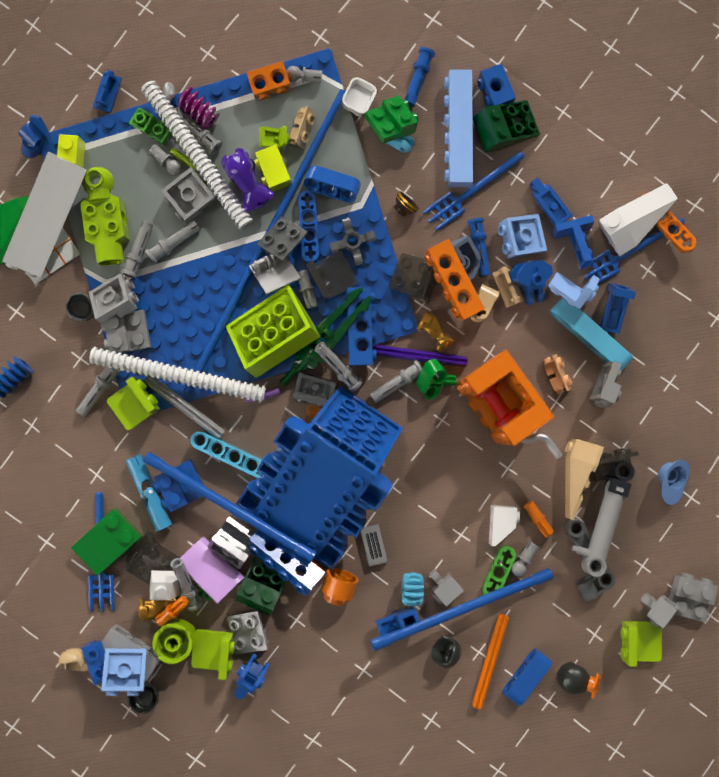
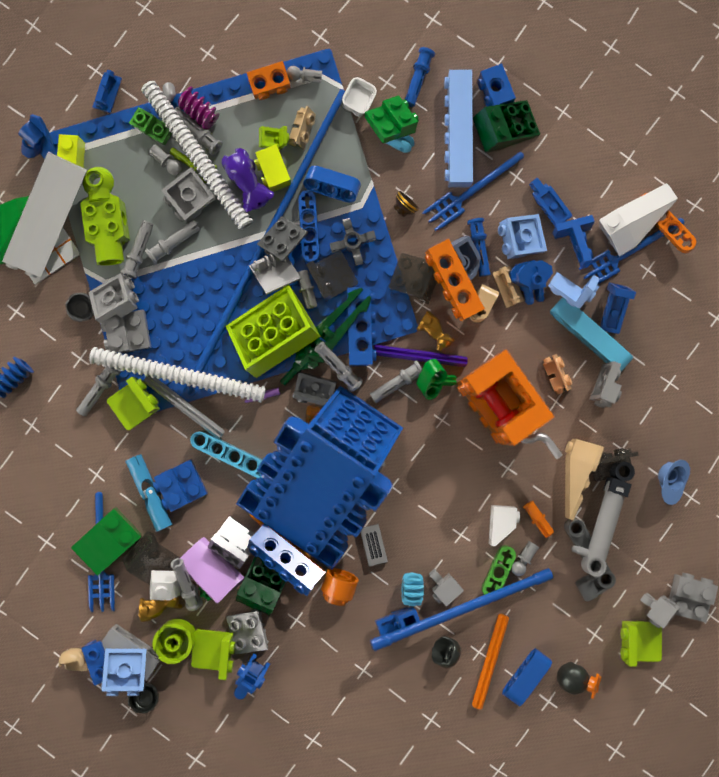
blue piece [143,452,316,563] -> none
orange axle [155,596,189,627] -> none

